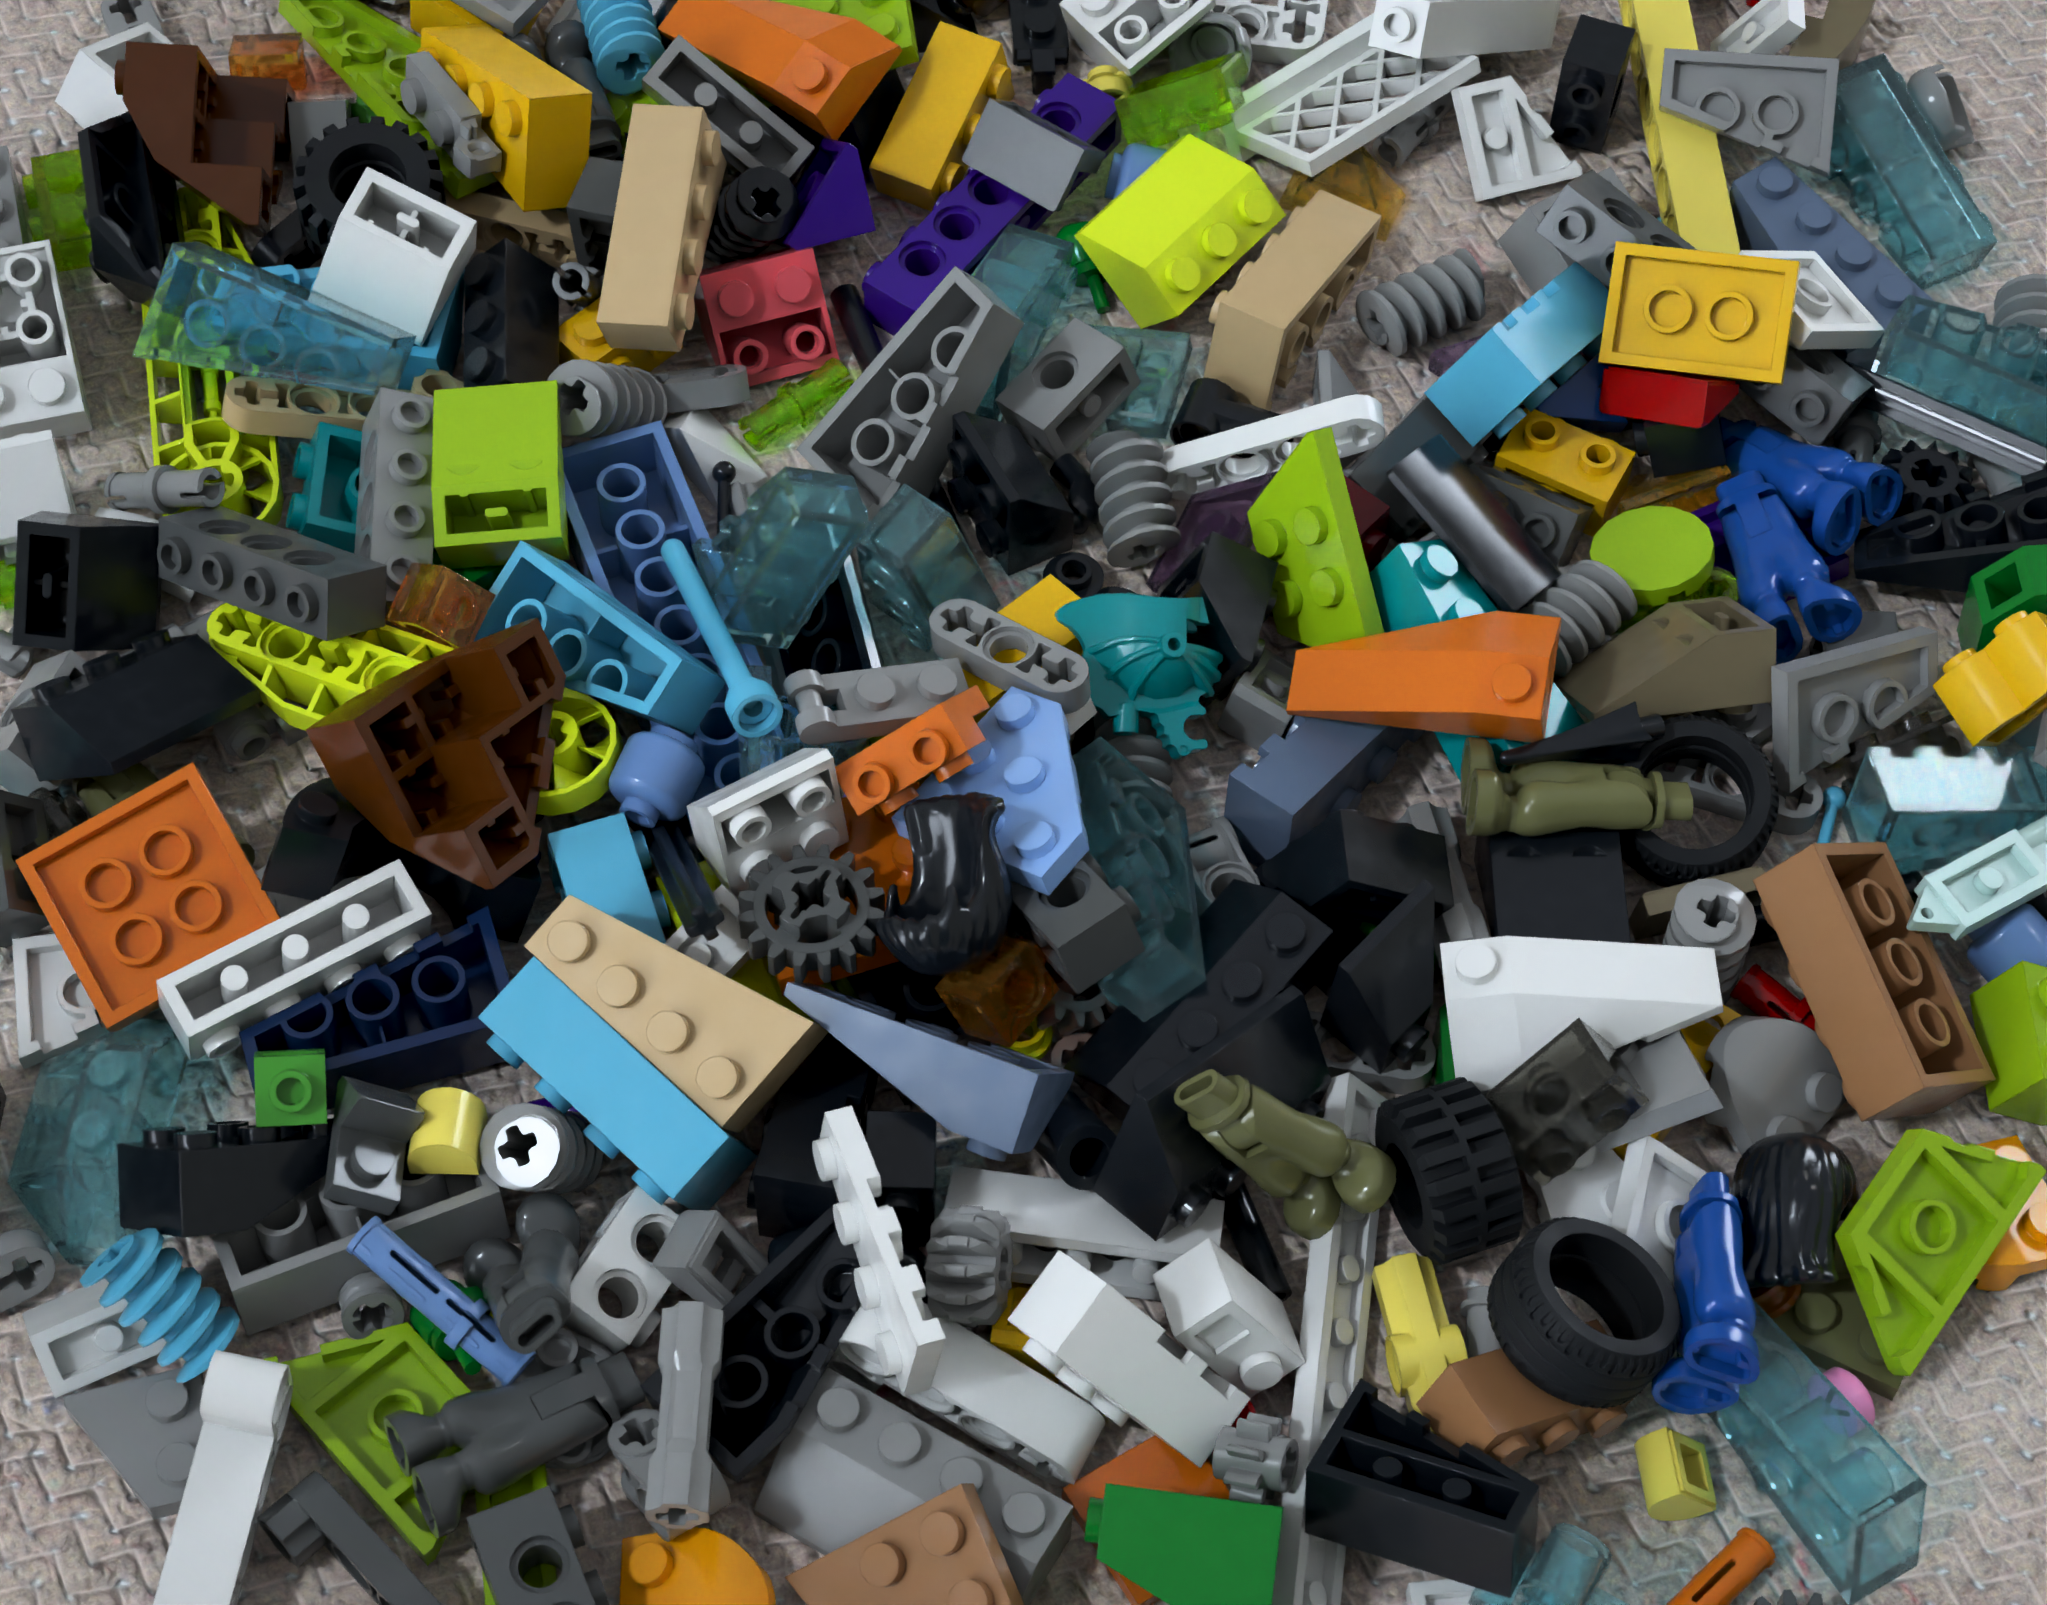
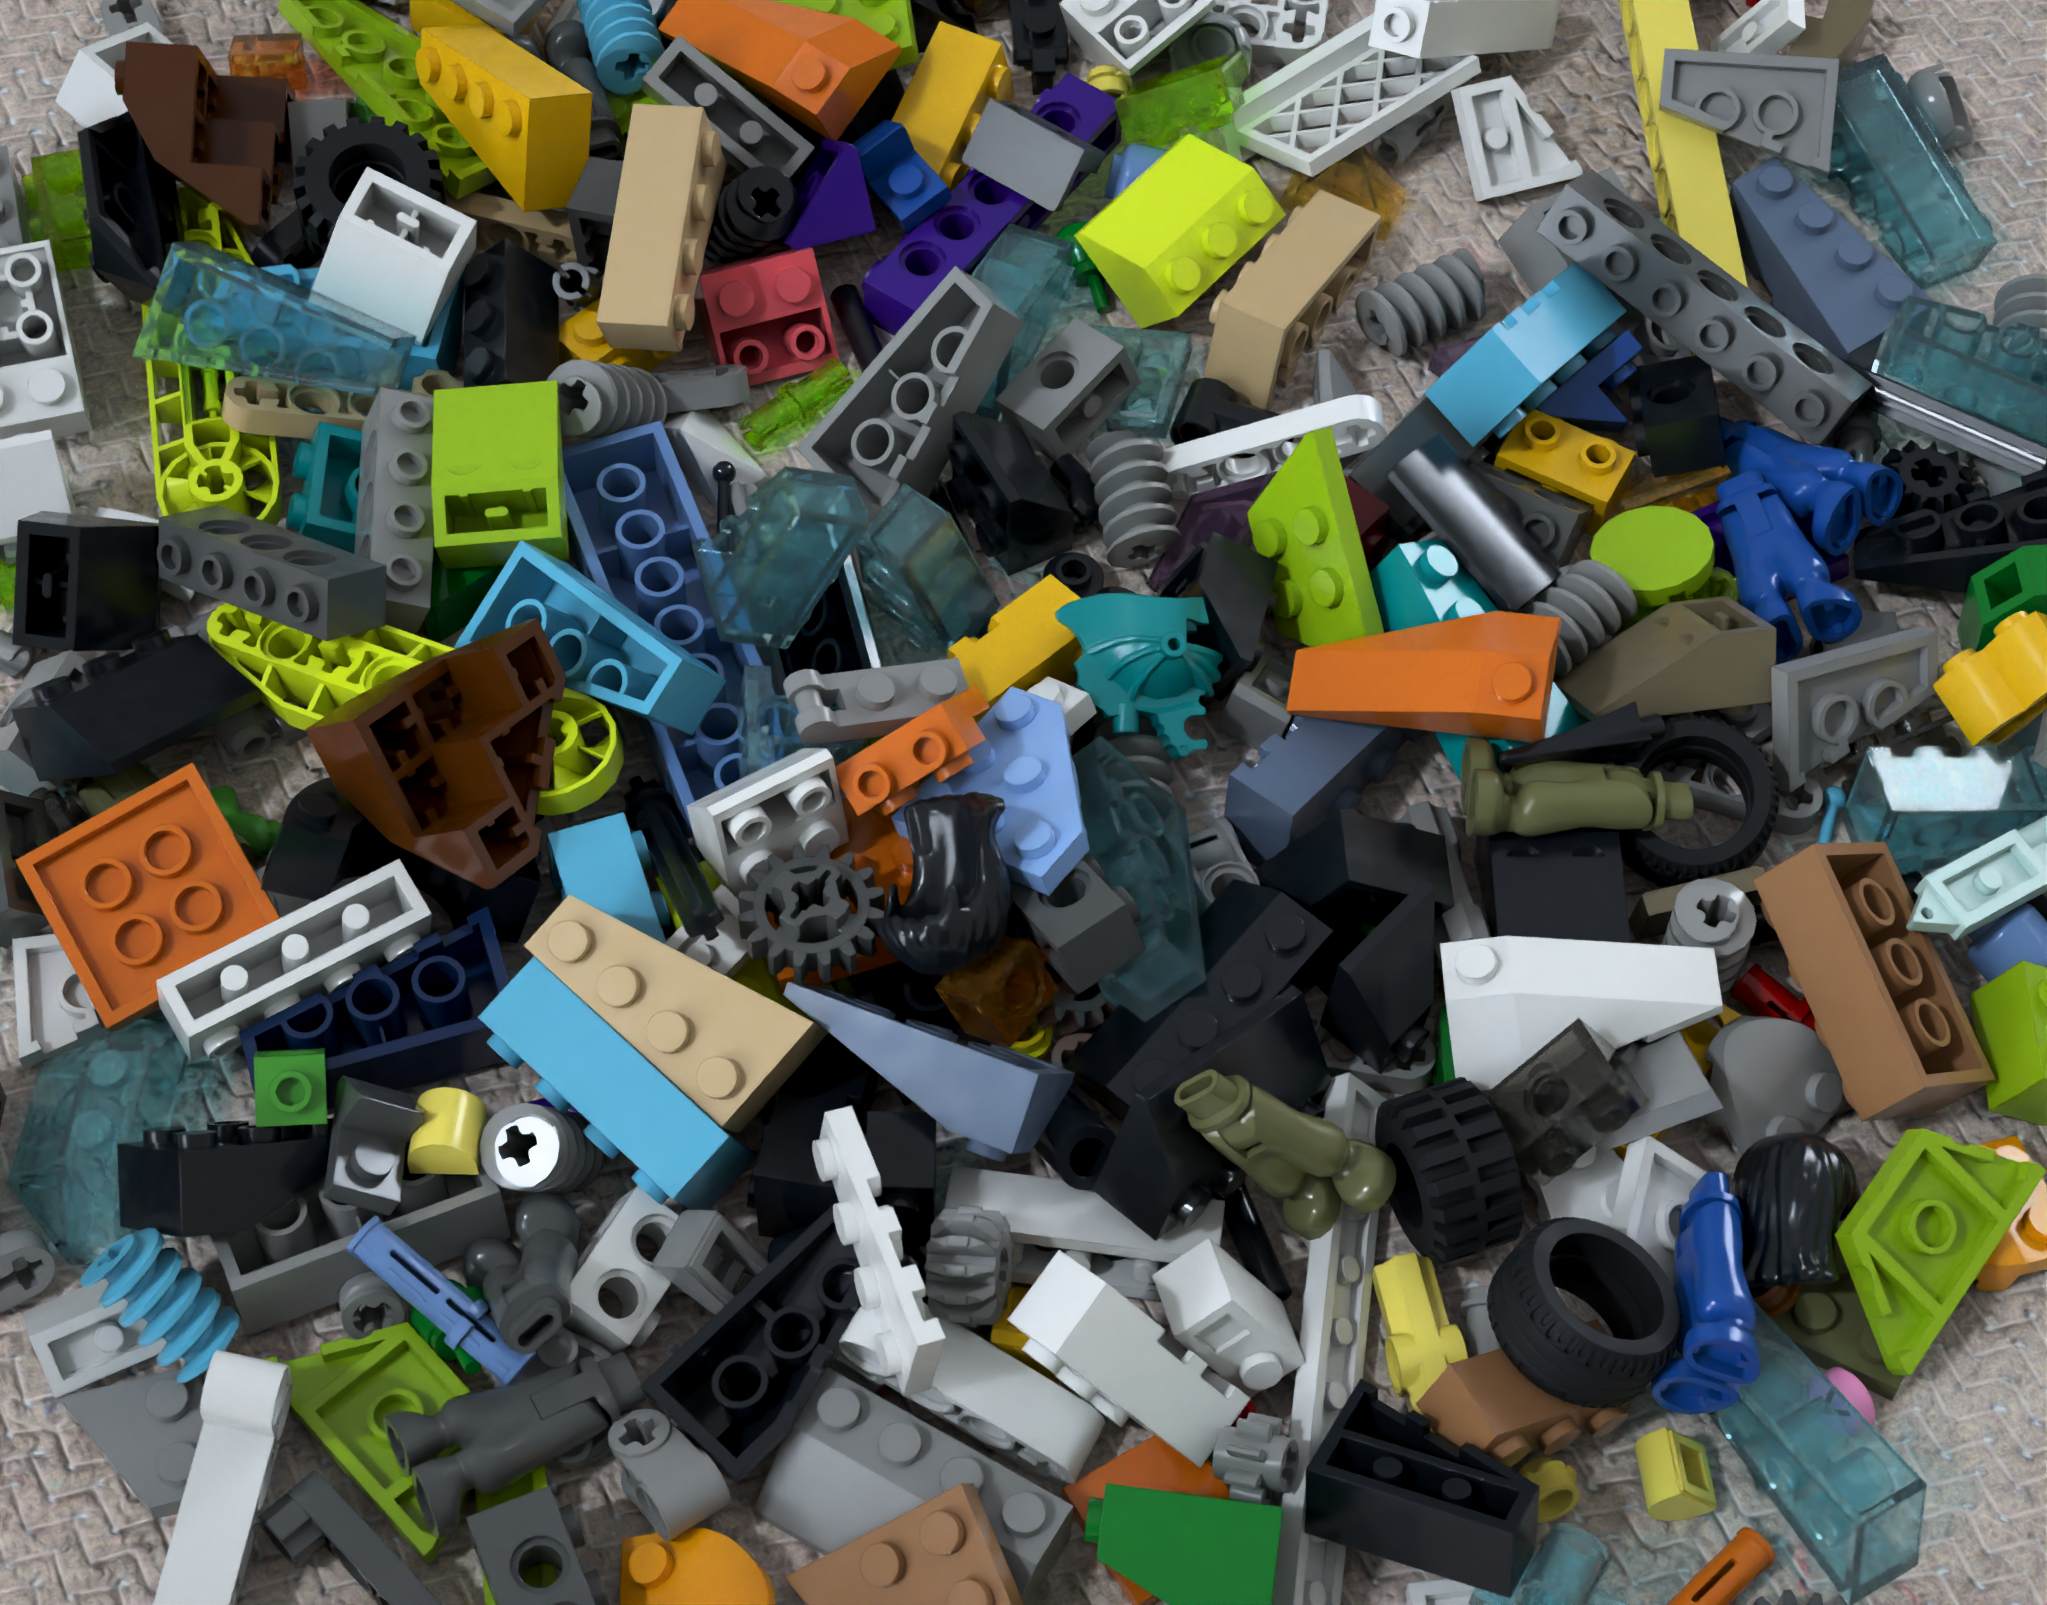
light grey pin [104,465,225,514] -> none
clear orange brick [385,563,496,649] -> none
light grey hinge [400,51,502,179] -> none
medium blue head [608,725,705,828] -> none
light grey axle [645,1301,725,1529] -> none
medium azure piece [661,538,783,738] -> none
light grey beam [929,598,1091,714] -> none
black brick [1550,14,1636,155] -> none
yellow plate [1598,241,1801,386] -> none
red slope [1599,366,1739,428] -> none
white plate [1738,250,1885,350] -> none
none -> bright green arm [210,786,281,857]
none -> blue slope [851,120,953,233]
none -> light yellow plate [1518,1457,1580,1523]

